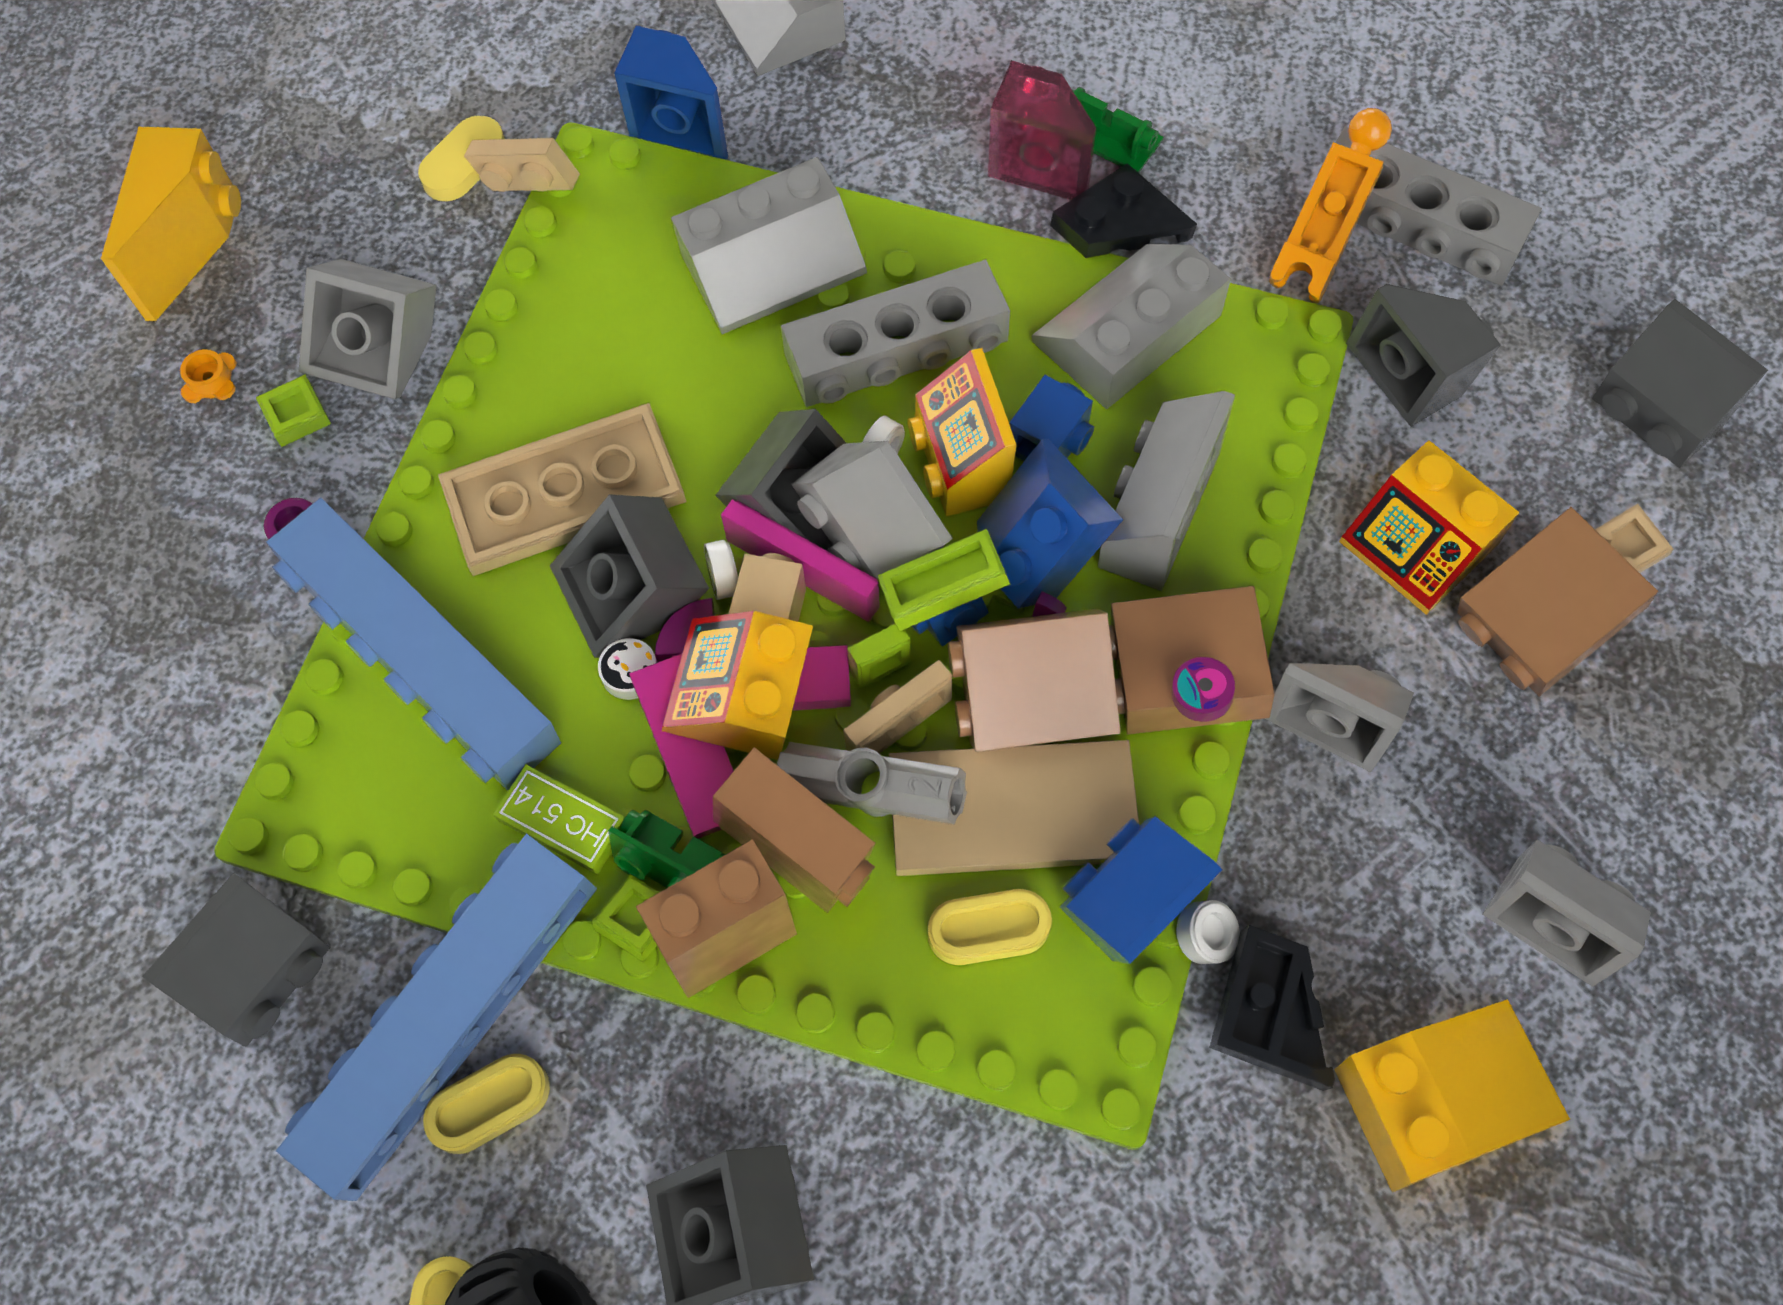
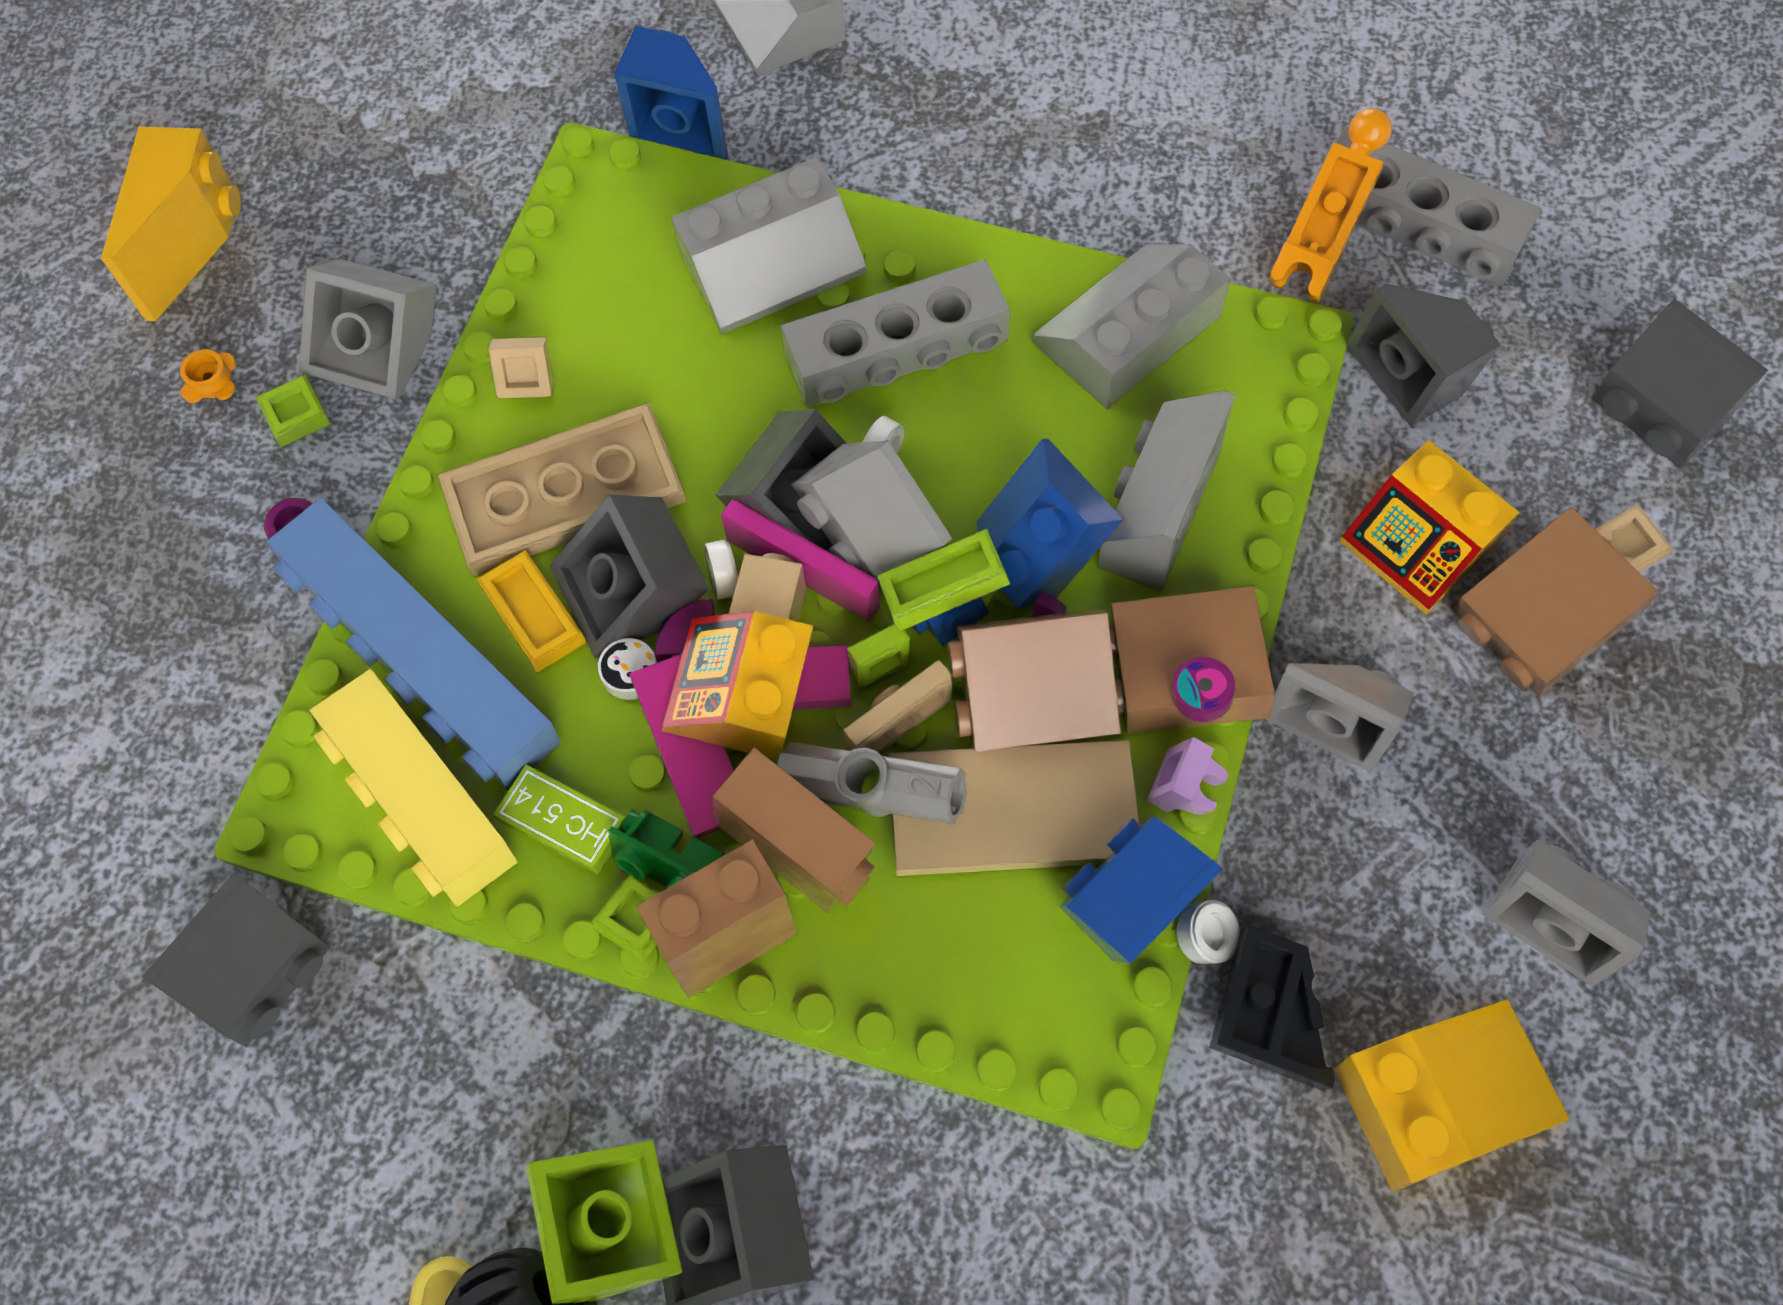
medium blue brick [276,834,597,1201] -> none
light yellow tile [418,116,505,201] -> none
light yellow tile [423,1054,550,1154] -> none
tan plate [464,138,580,192] -> none
yellow slope [908,348,1016,517] -> none
light yellow tile [928,889,1052,965] -> none
clear pink slope [988,60,1096,200] -> none
blue brick [1009,375,1094,461] -> none
green hinge [1050,87,1164,173] -> none
black wing [1050,163,1197,258] -> none
none -> light yellow brick [309,668,518,907]
none -> yellow tile [476,550,587,673]
none -> tan tile [488,337,555,398]
none -> lime slope [526,1140,682,1304]
none -> lavender tile [1146,737,1228,815]

